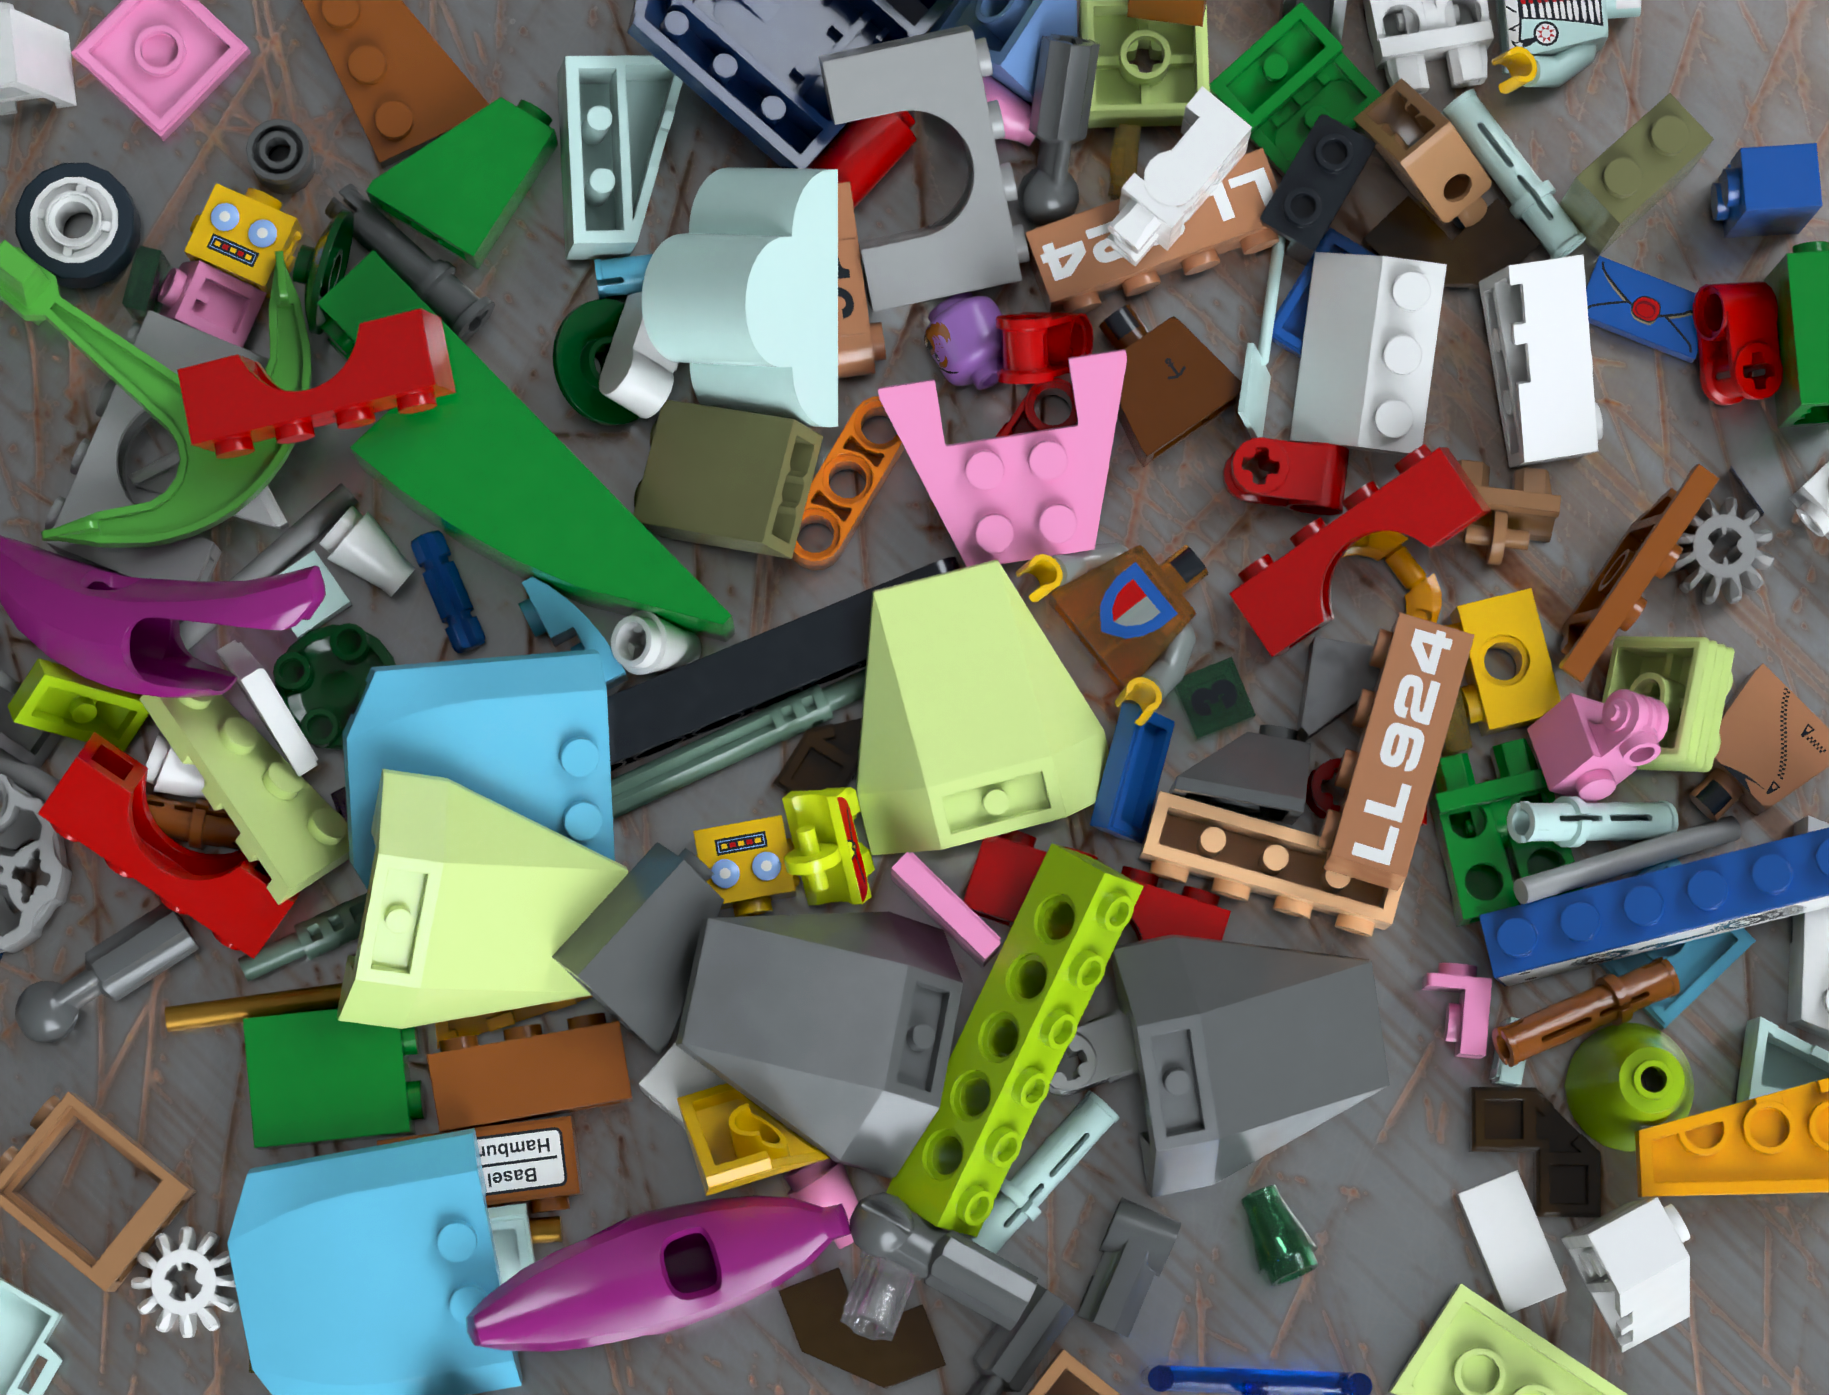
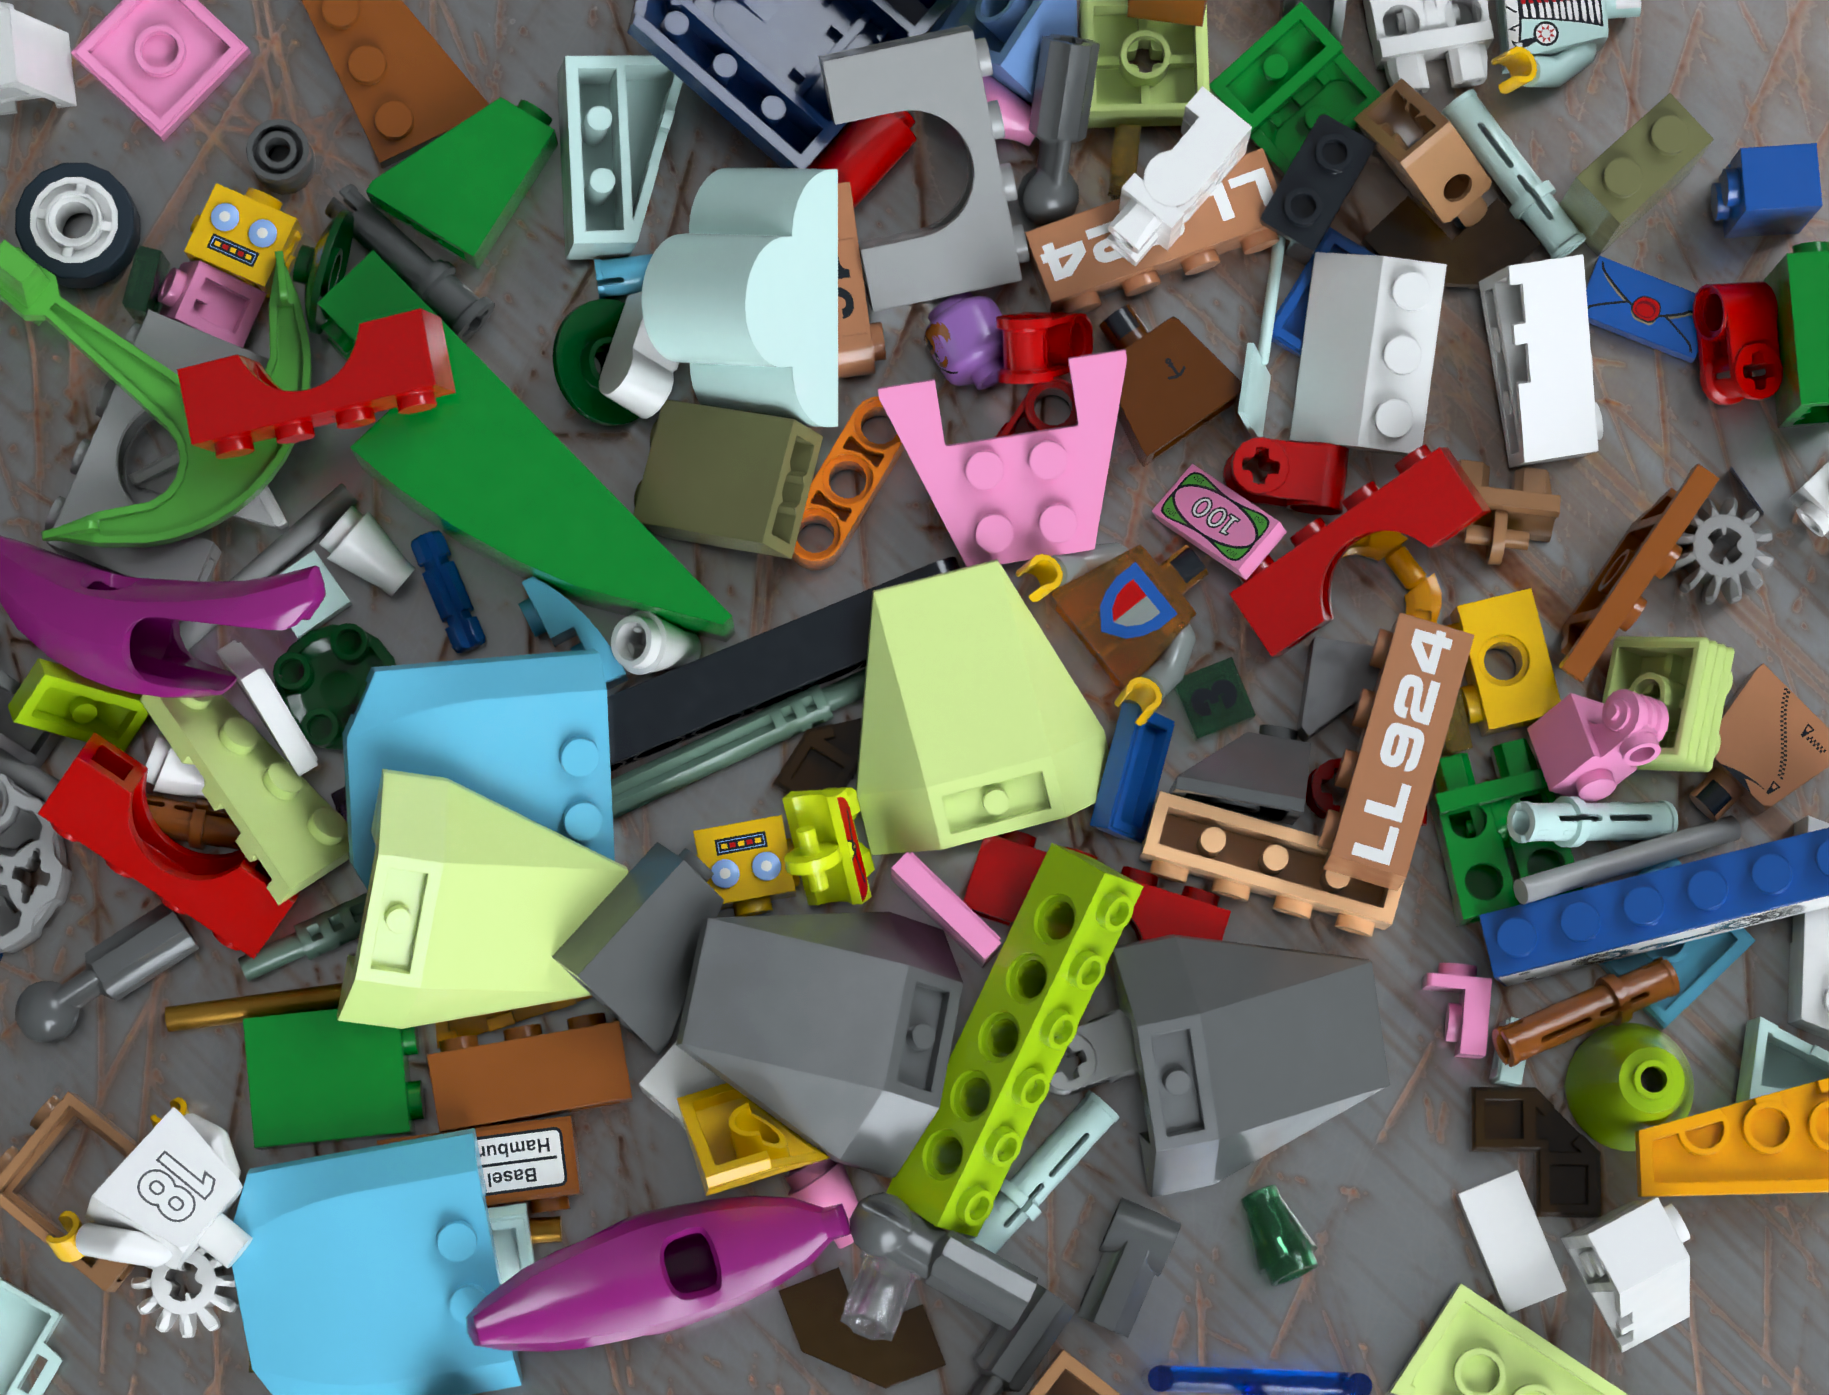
none -> white torso [45,1097,253,1270]
none -> bright pink tile [1152,464,1287,580]

